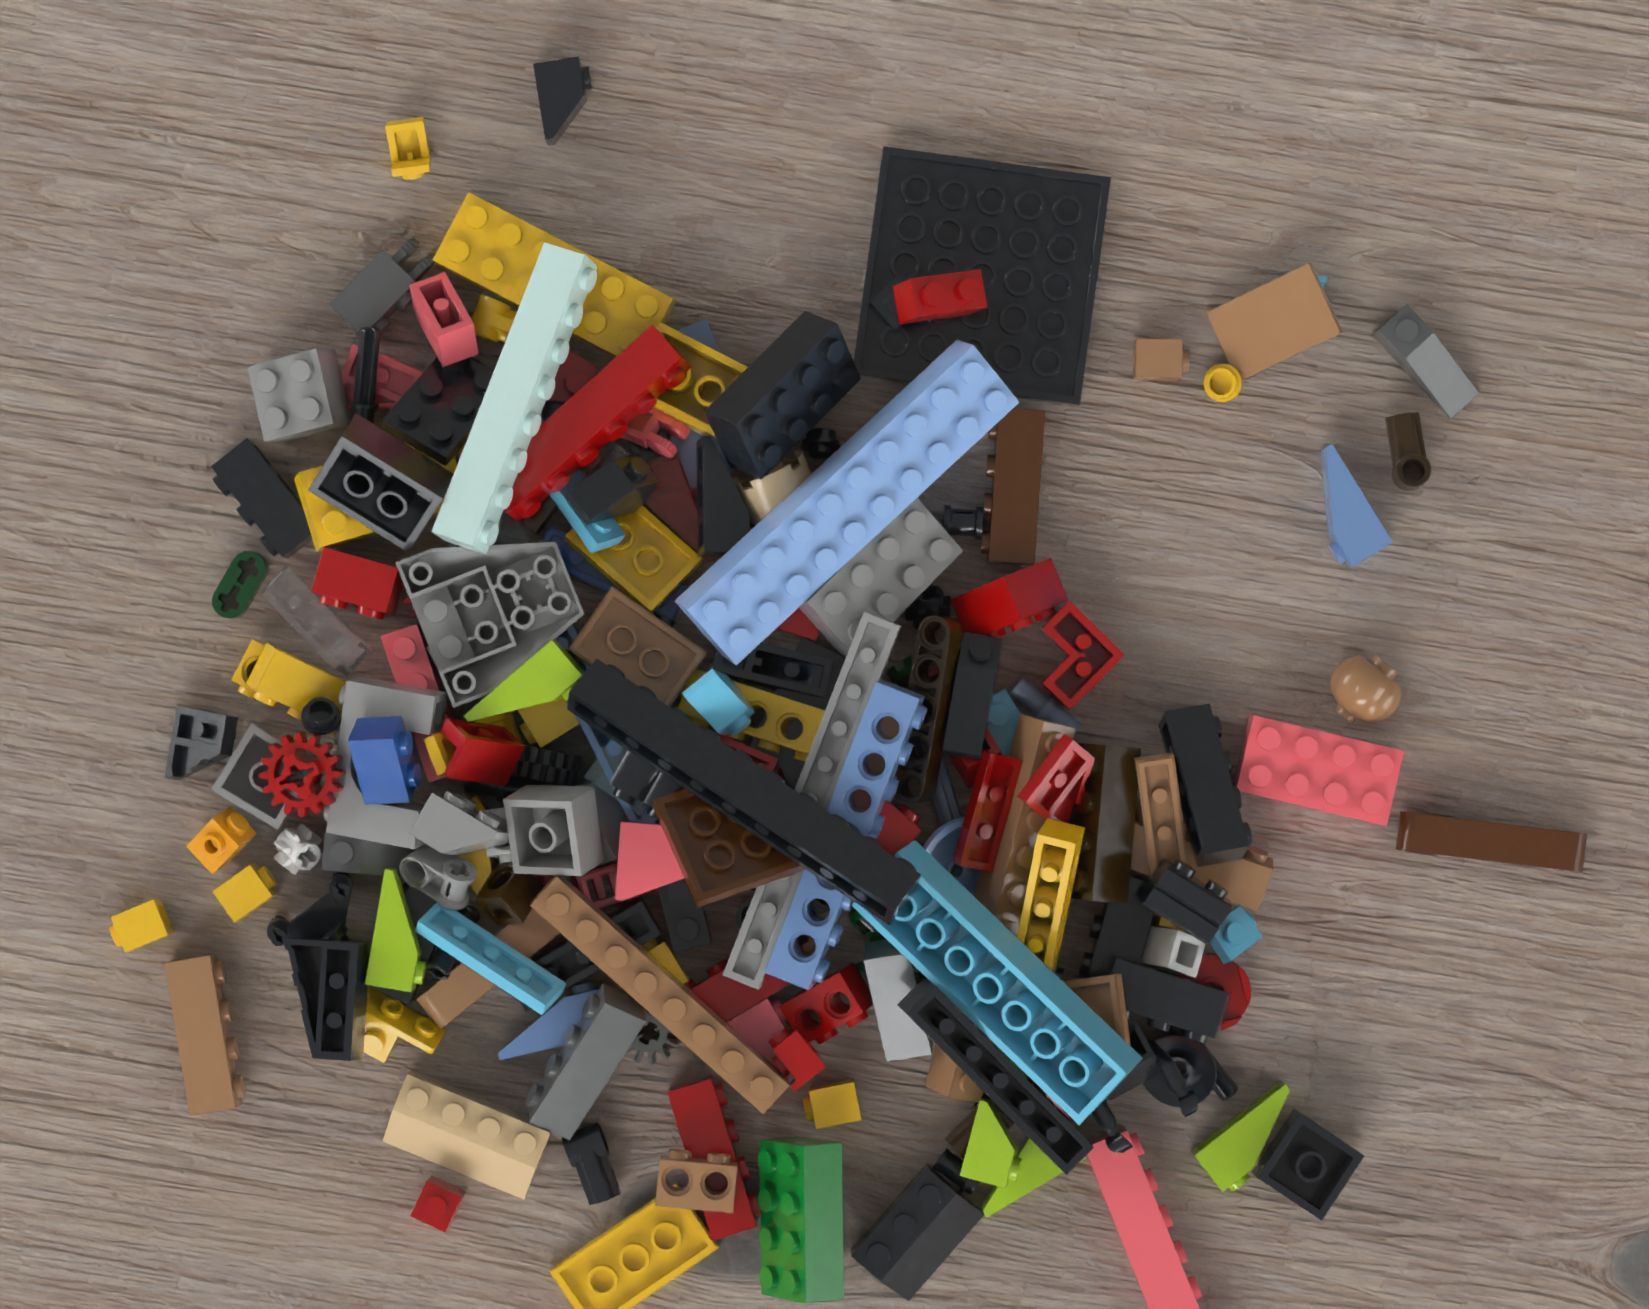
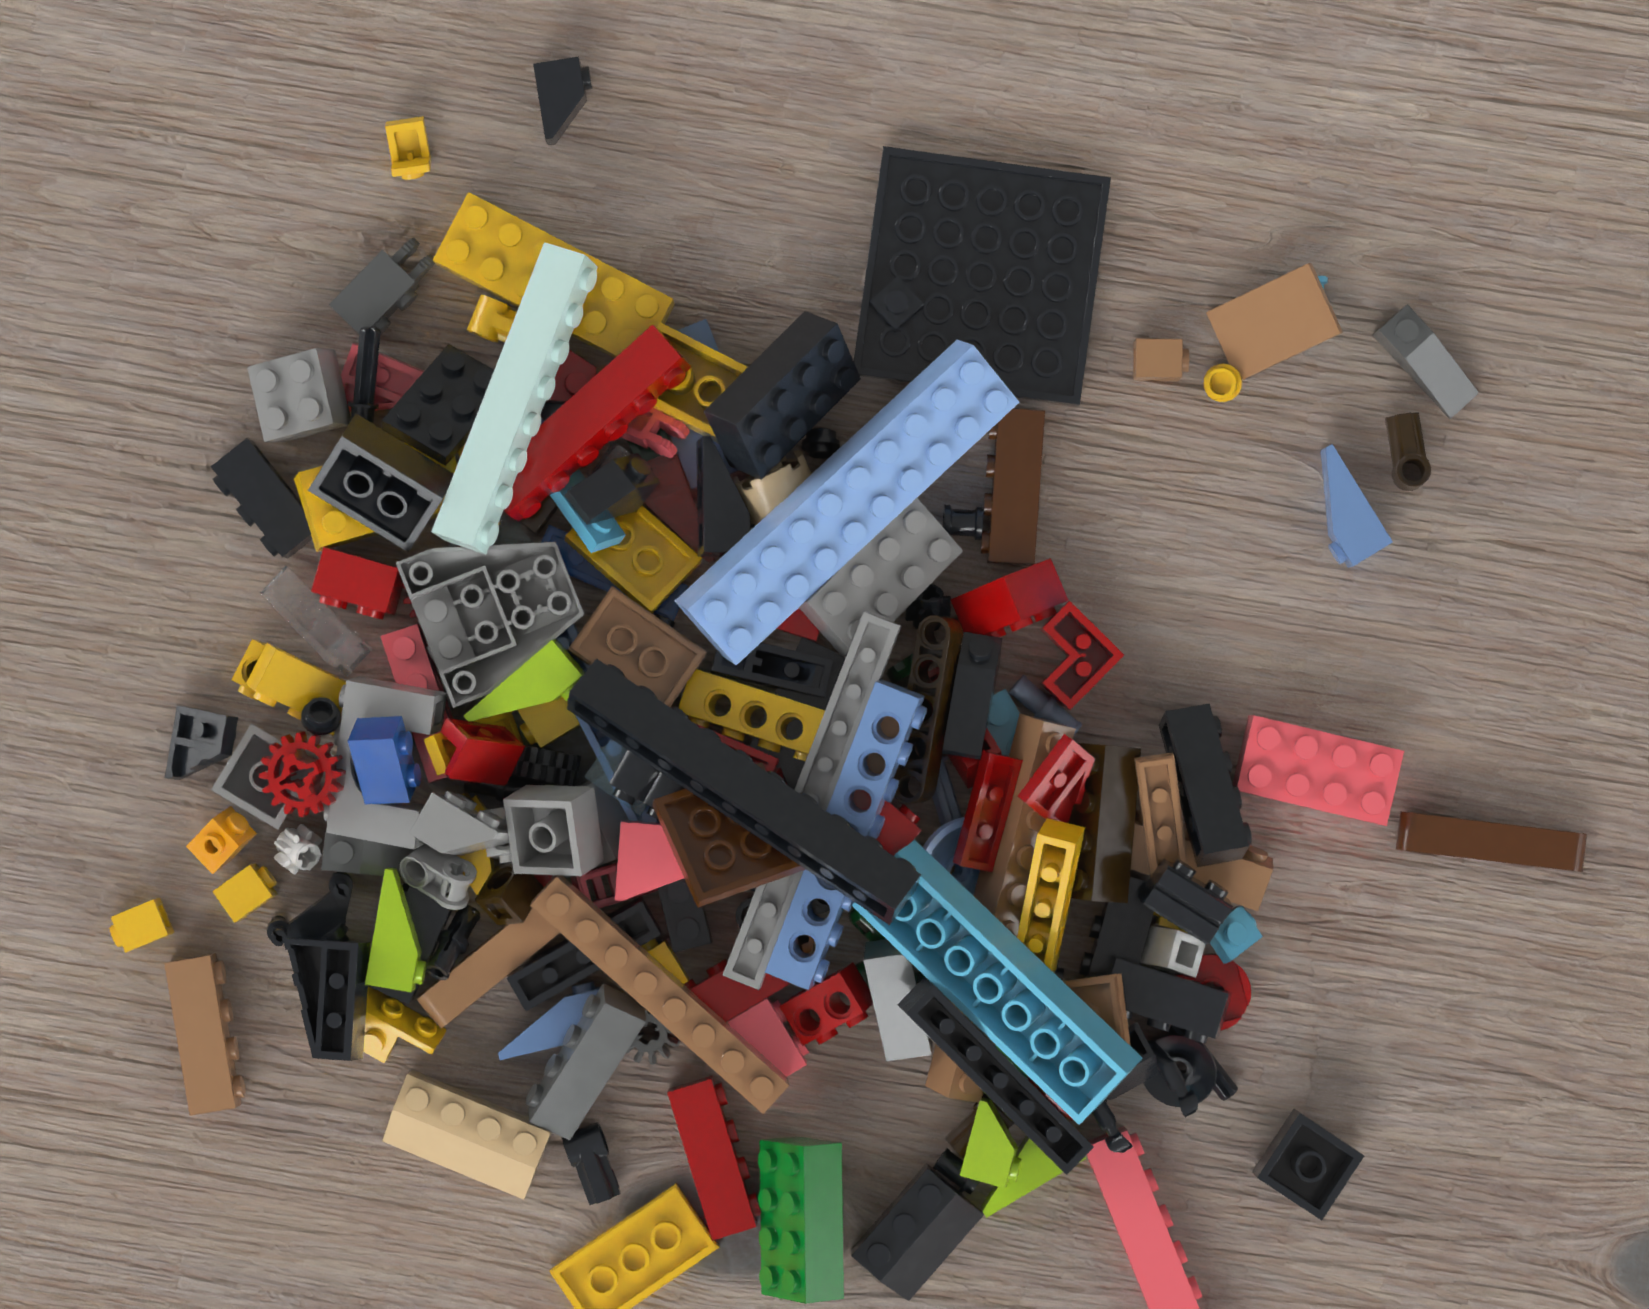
dark green beam [212,551,268,619] -> none
coral brick [409,272,479,367] -> none
red brick [410,1175,466,1232] -> none
medium azure plate [415,903,566,1015] -> none
medium nougat brick [655,1149,738,1213] -> none
medium azure slope [682,669,756,736] -> none
red brick [768,1027,826,1091] -> none
yellow brick [803,1078,862,1129] -> none
red brick [893,269,987,324] -> none
lime slope [1191,1081,1290,1192] -> none
medium nougat plant [1330,654,1401,724] -> none

